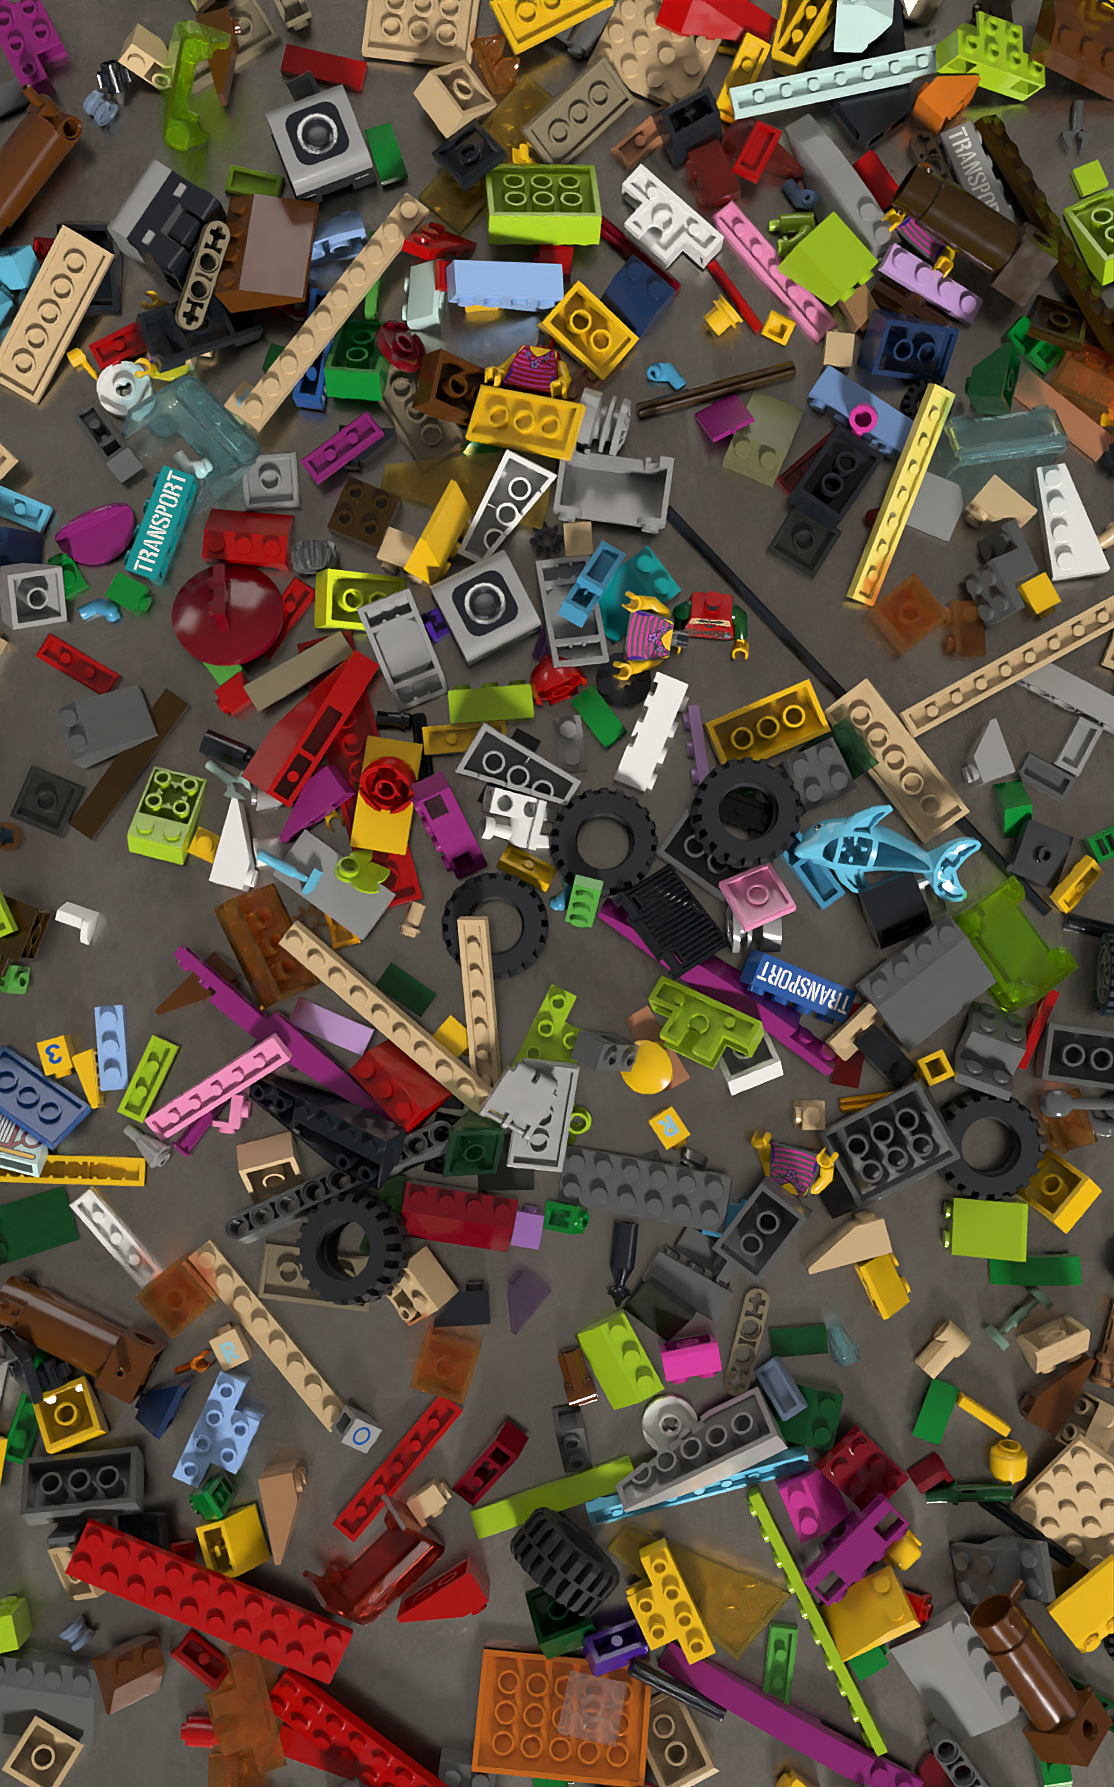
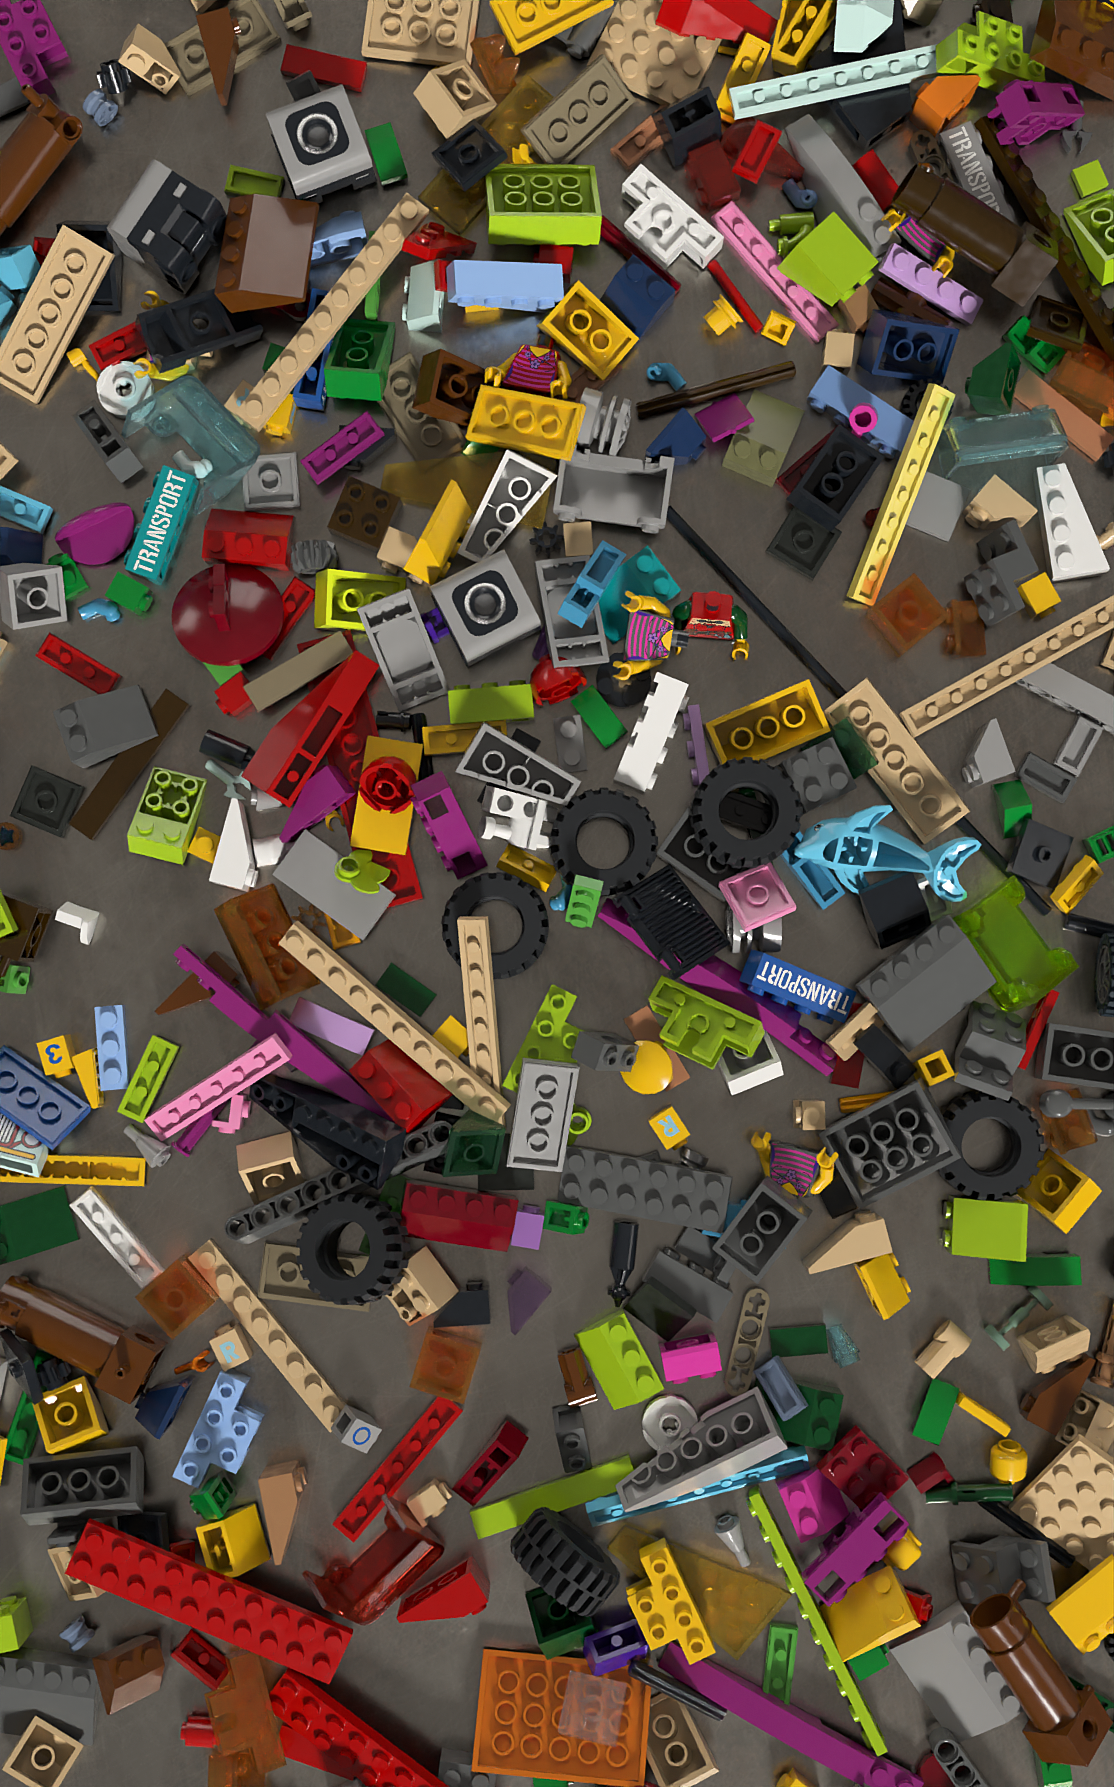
clear neon green windscreen [155,20,231,154] -> none
dark tan beam [175,221,230,330] -> none
medium azure piece [256,849,323,895] -> none
dark red tile [376,320,426,372] -> none
tan pin [398,901,426,938] -> none
light grey plate [478,1060,558,1141] -> none
none -> yellow brick [263,394,297,436]
none -> dark blue slope [645,407,707,465]
none -> light grey cone [714,1515,751,1567]
none -> magenta piece [987,79,1085,145]

